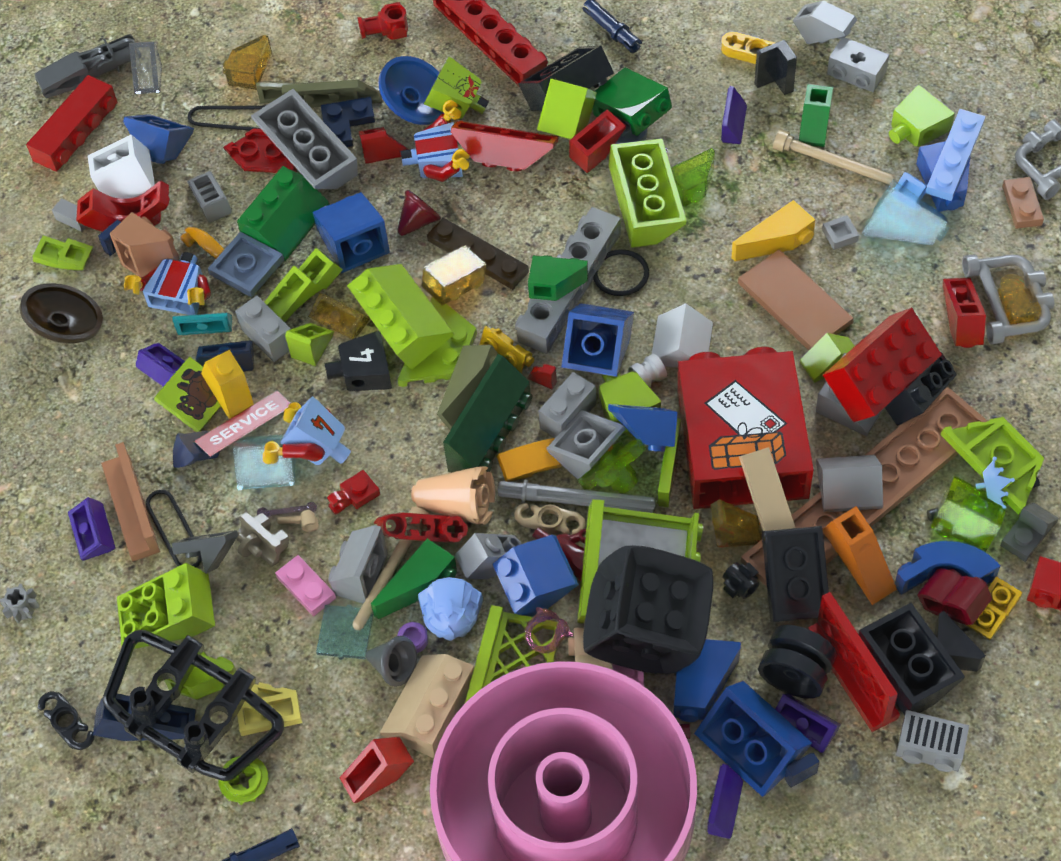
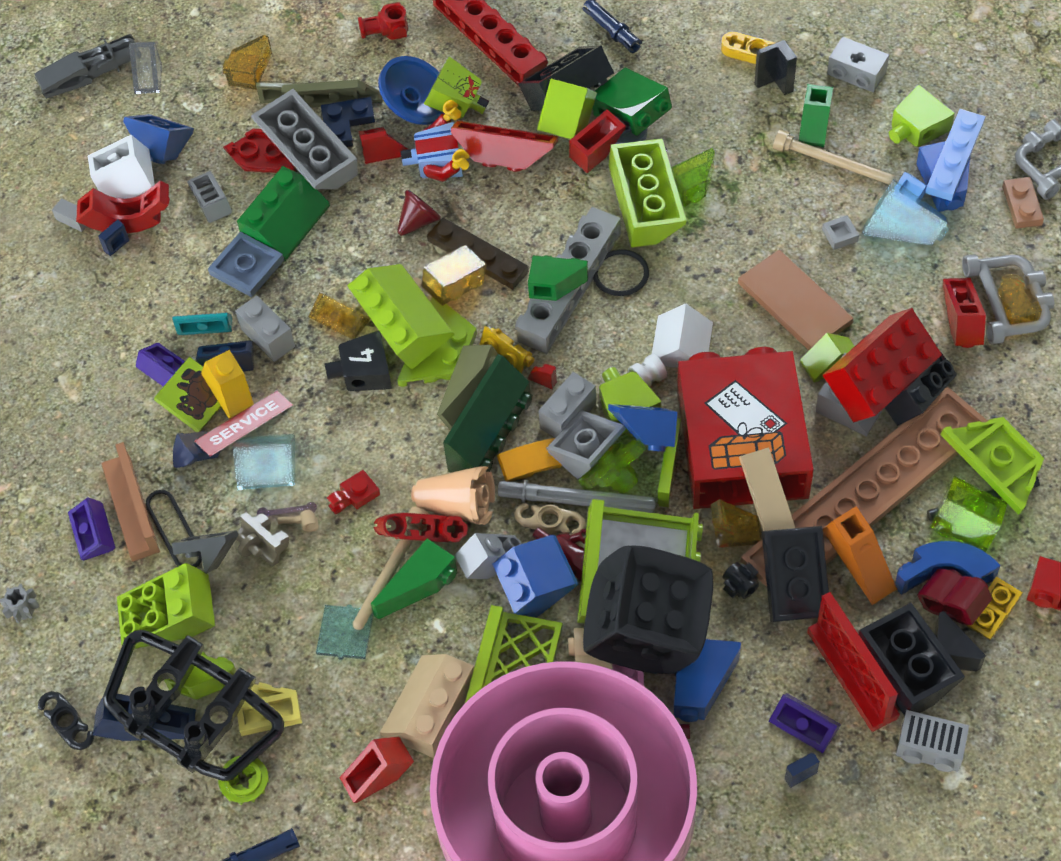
dark brown dish [19,283,103,344] -> none
red brick [26,75,118,172] -> none
lime slope [33,235,93,270] -> none
nougat slope [110,212,179,277] -> none
torso [124,252,211,315] -> none
light orange arm [180,227,224,259] -> none
black piece [188,105,266,131] -> none
light blue torso [262,396,351,465] -> none
lime slope [264,248,343,322] -> none
bright pink plate [275,555,336,617] -> none
lime slope [285,323,334,366] -> none
blue slope [313,192,390,274] -> none
light grey slope [328,525,388,604] -> none
dark grey hat [365,636,417,687] -> none
medium lavender tile [397,622,428,653] -> none
light blue helmet [418,577,483,641] -> none
clear pink piece [525,607,573,653] -> none
blue slope [561,303,634,377] -> none
blue slope [694,681,812,797] -> none
dark purple slope [707,764,743,839] -> none
dark purple slope [721,86,747,144] -> none
yellow slope [731,200,815,261] -> none
black wheel [758,625,838,699] -> none
light grey slope [793,1,857,45] -> none
light grey slope [816,455,883,513] -> none
light blue piece [976,456,1015,509] -> none
dark grey slope [1000,502,1059,562] -> none

